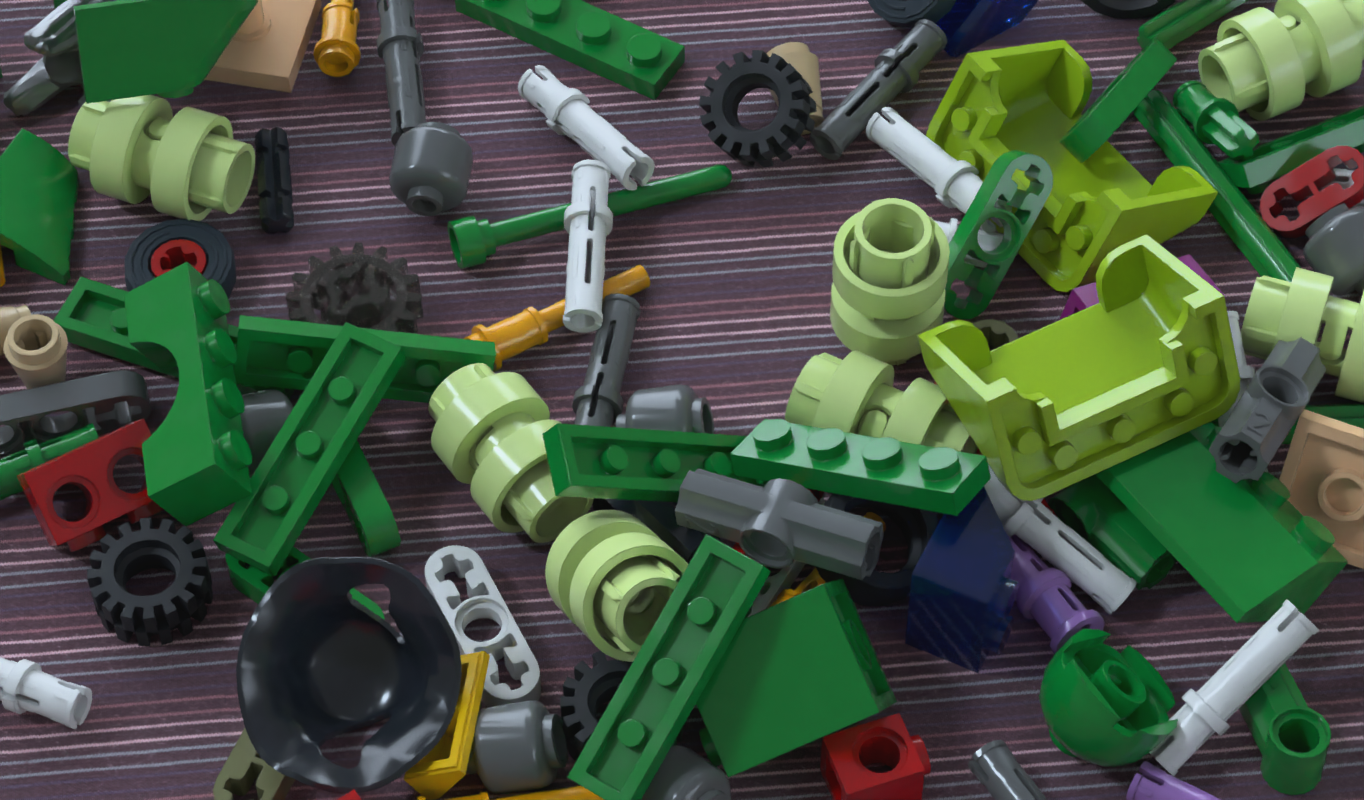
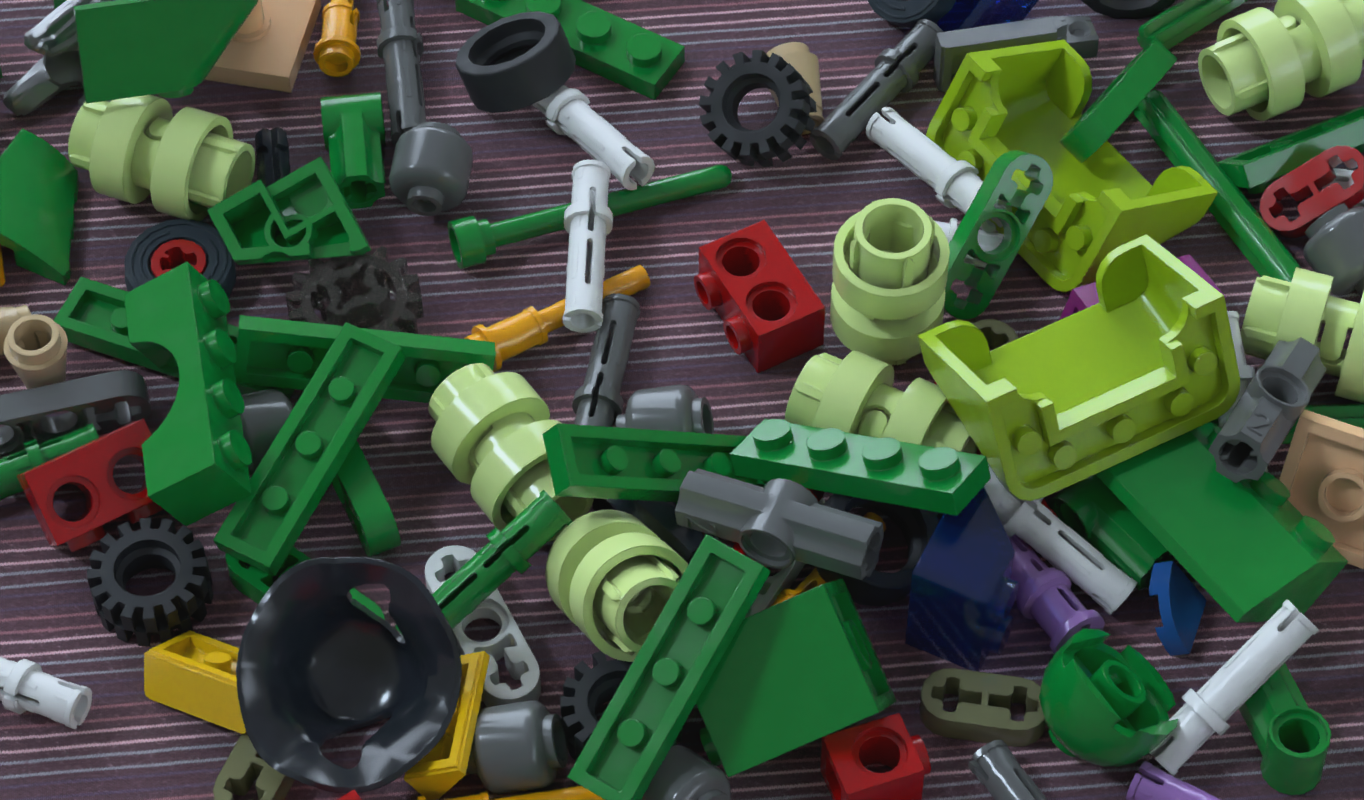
green axle [1172,81,1259,160] -> none
none -> yellow slope [144,630,247,734]
none -> green slope [207,156,371,265]
none -> green piece [320,92,386,209]
none -> green pin [395,490,573,636]
none -> black tyre [455,11,576,113]
none -> red brick [694,220,825,373]
none -> olive beam [919,668,1046,747]
none -> dark grey hinge [933,16,1099,92]
none -> blue tile [1149,561,1207,656]

